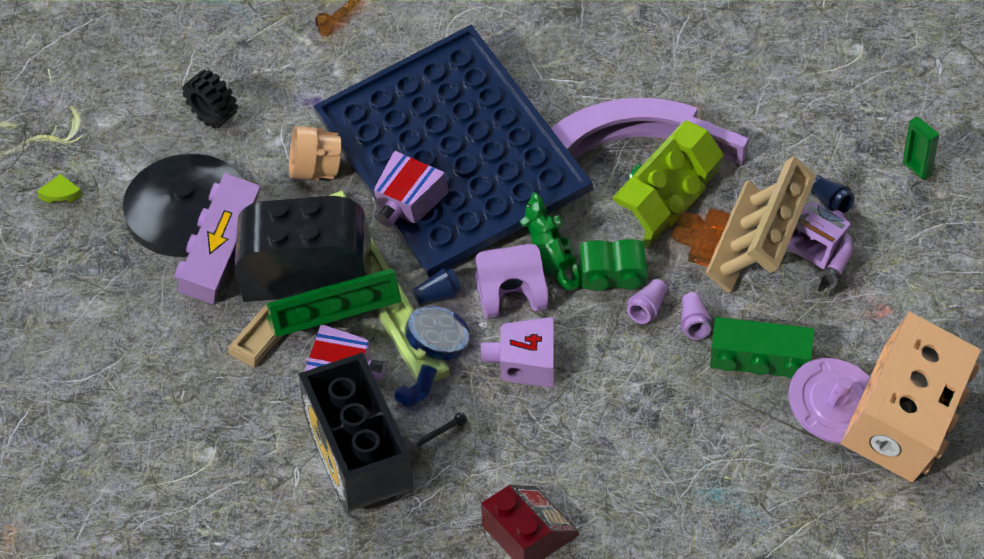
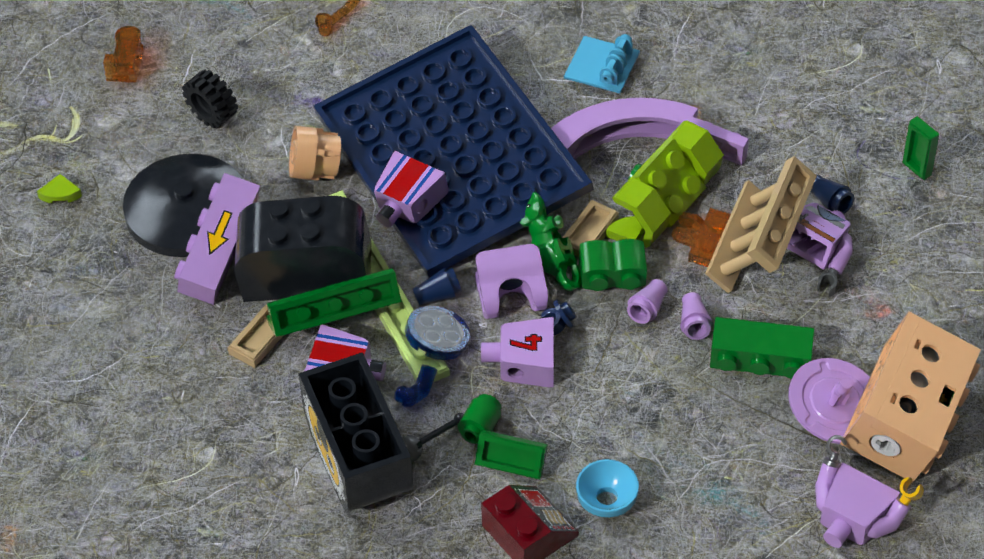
none -> clear orange leg [103,26,144,83]
none -> green brick [458,394,502,444]
none -> green tile [474,430,548,480]
none -> dark blue plate [541,299,577,335]
none -> tan tile [562,200,619,257]
none -> medium azure hinge [564,34,640,93]
none -> medium azure piece [576,459,639,518]
none -> lime tile [606,216,645,241]
none -> lavender torso [815,435,924,548]

